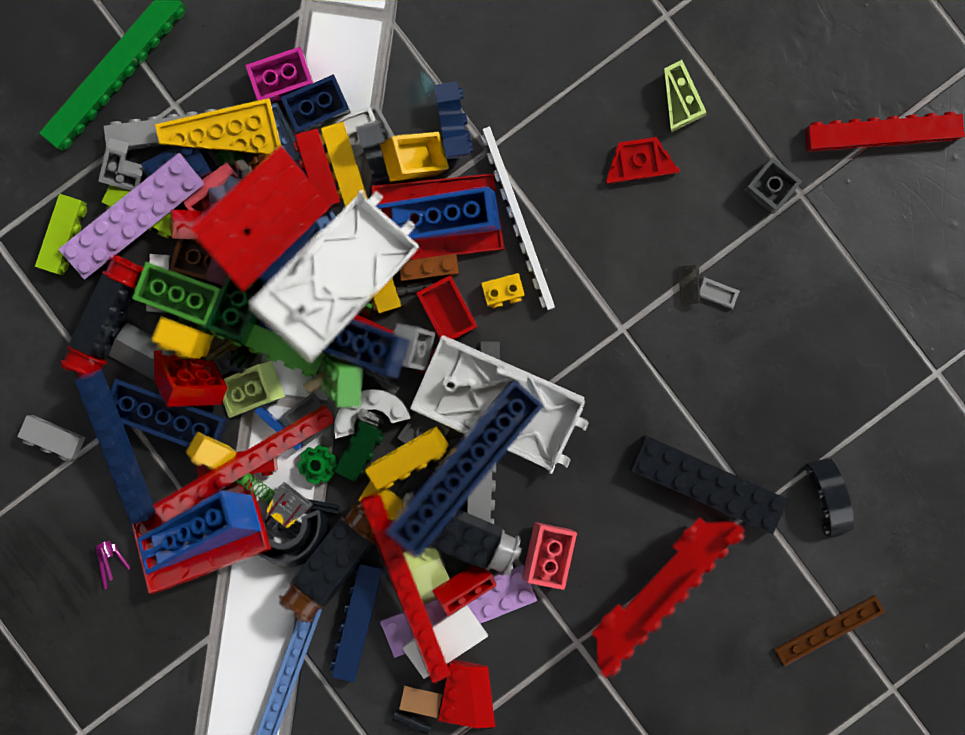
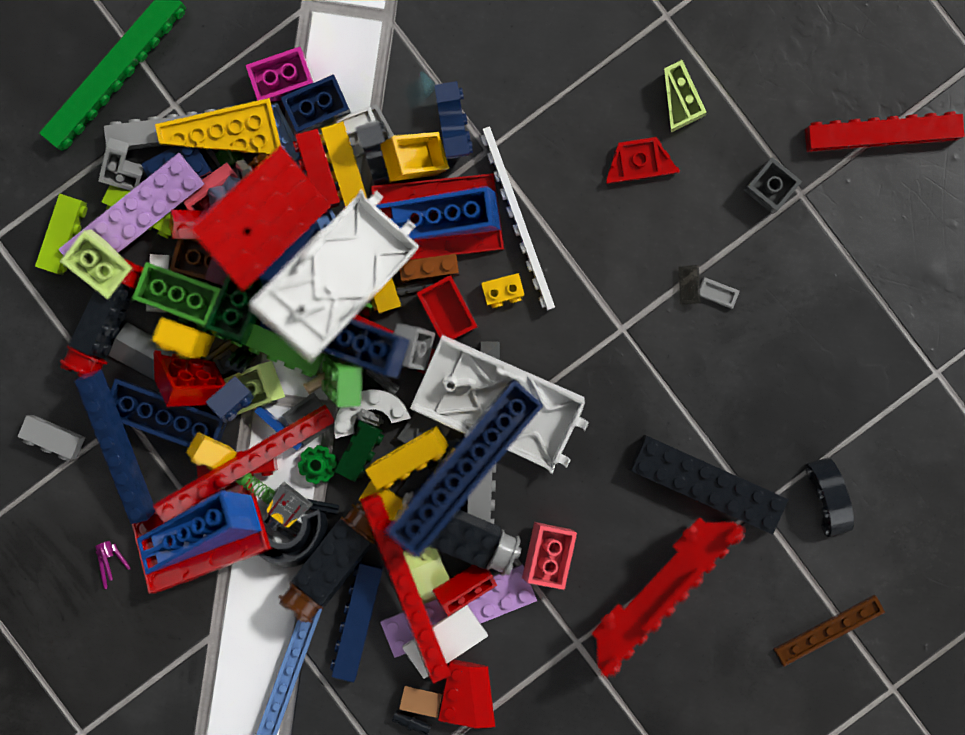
none -> yellowish green slope [60,229,132,299]
none -> dark blue brick [206,376,254,423]

